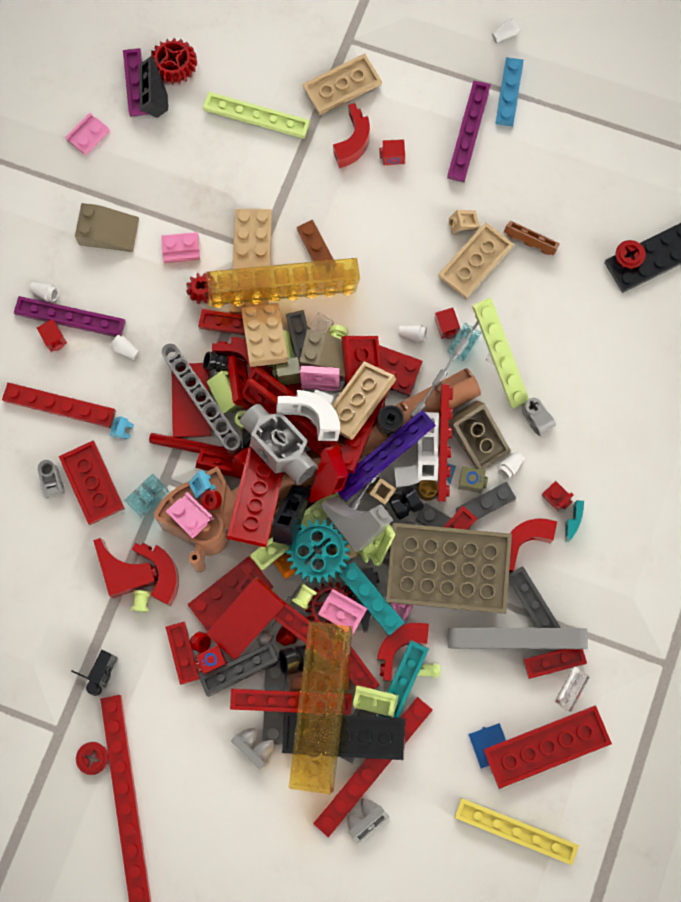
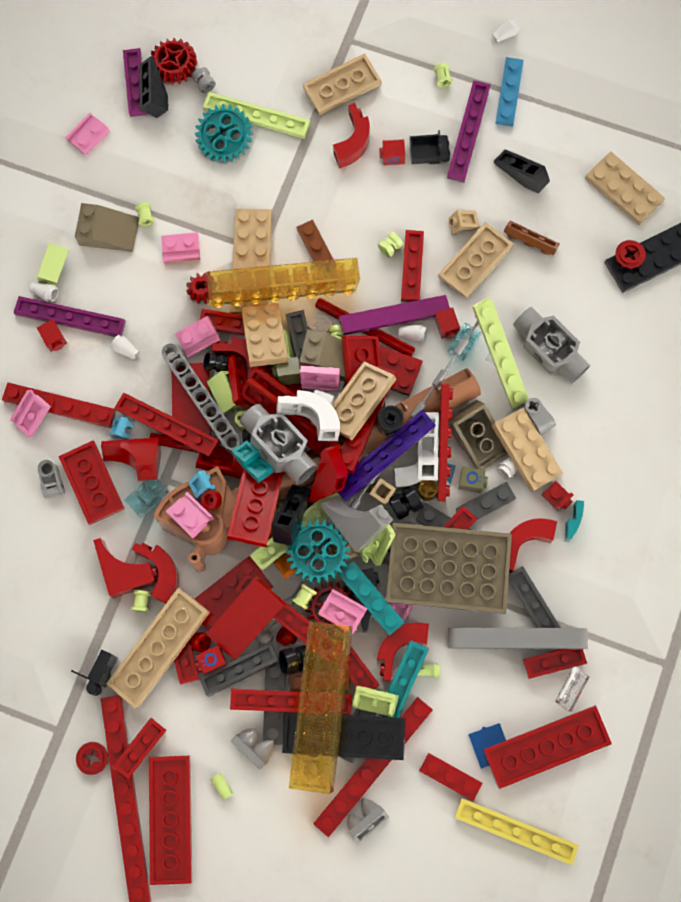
none -> bright pink plate [10,390,51,437]
none -> yellowish green hinge [37,243,69,286]
none -> red arch [101,437,161,481]
none -> tan plate [106,588,210,709]
none -> red plate [112,718,166,780]
none -> red plate [114,392,220,458]
none -> yellowish green bush [135,202,155,226]
none -> red plate [149,755,192,885]
none -> bright pink plate [175,316,221,358]
none -> light grey wheel [192,67,216,93]
none -> teal gear [195,104,254,164]
none -> yellowish green pin [210,773,233,801]
none -> teal slope [231,440,273,483]
none -> red axle [315,298,415,357]
none -> magenta tile [338,295,450,336]
none -> yellowish green wheel [378,232,403,258]
none -> red plate [401,230,424,302]
none -> black piece [409,130,451,165]
none -> red plate [419,753,483,801]
none -> yellowish green bush [434,63,453,87]
none -> tan plate [491,407,563,492]
none -> black slope [493,149,550,194]
none -> light grey brick [513,307,590,384]
none -> tan plate [585,151,665,225]

